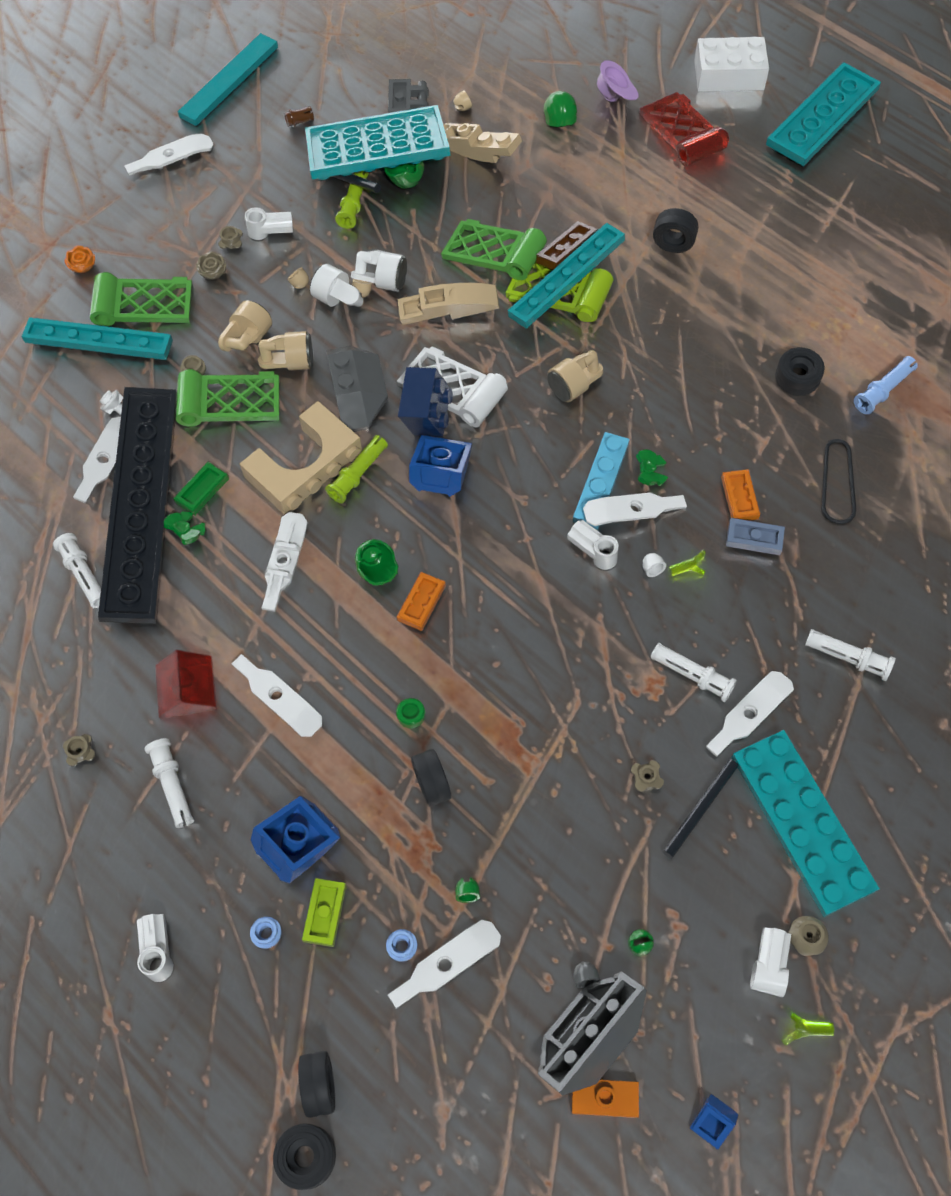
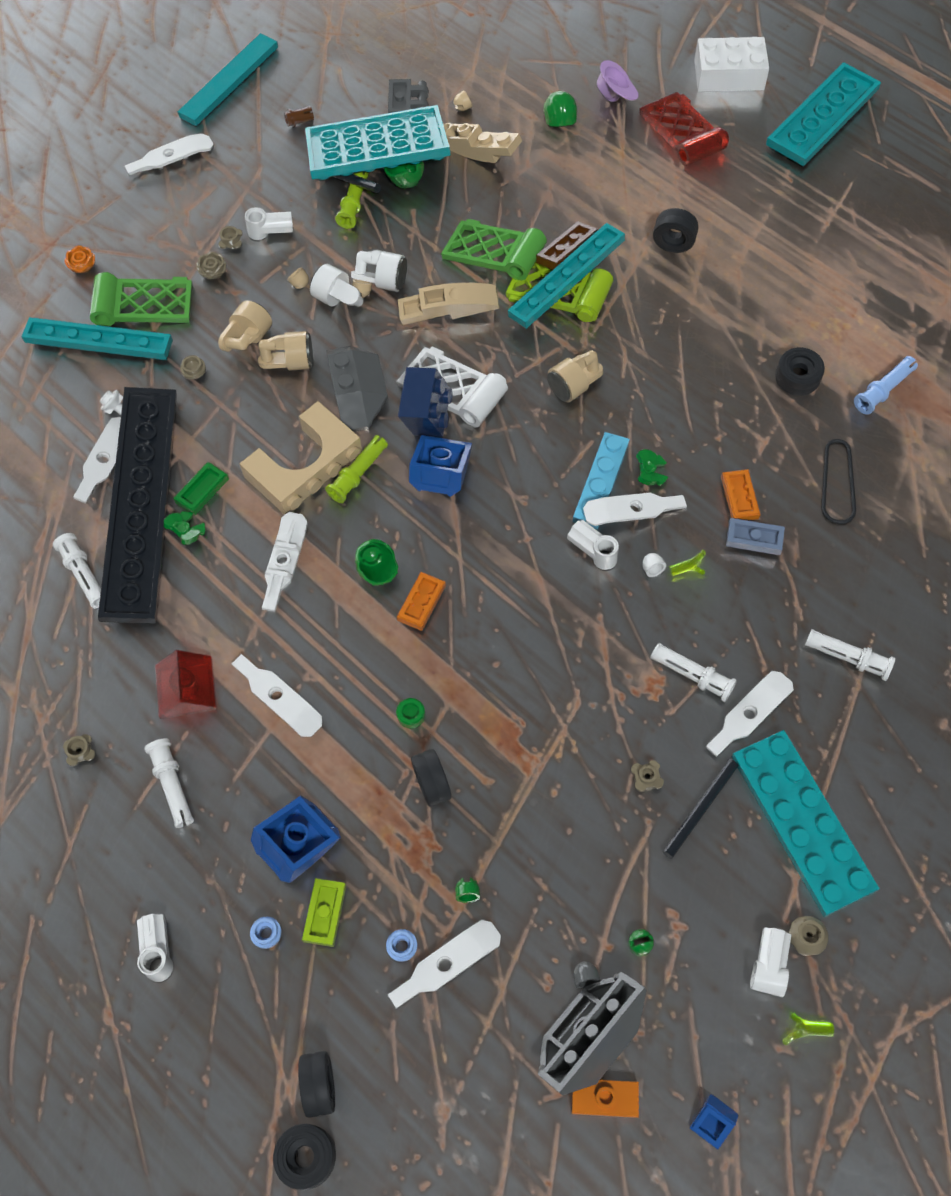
bright green piece [176,369,279,427] -> none

